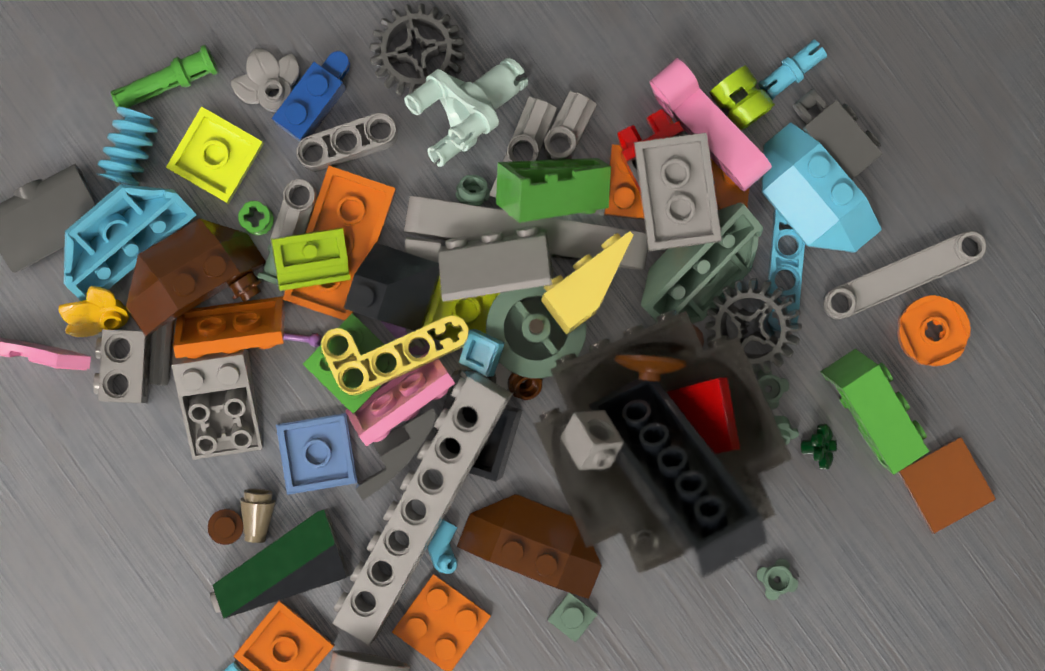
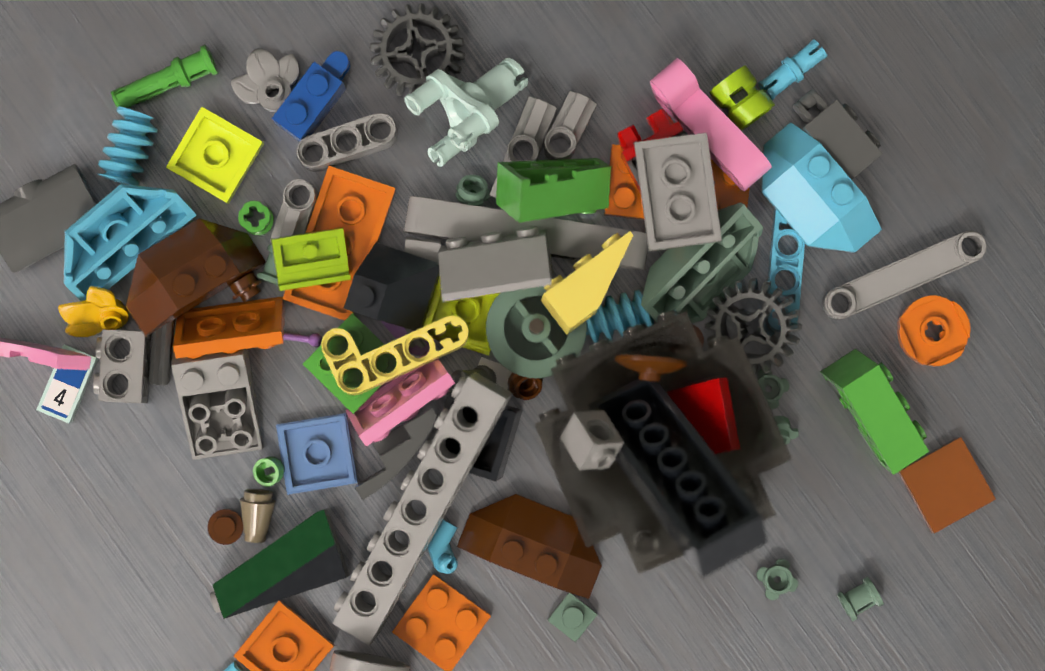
medium azure tile [458,329,505,377] -> none
dark green plant [801,424,837,469] -> none
none -> tile [36,345,99,424]
none -> bright green hinge [253,456,285,487]
none -> medium azure piece [585,290,655,344]
none -> sand green bush [836,576,884,621]

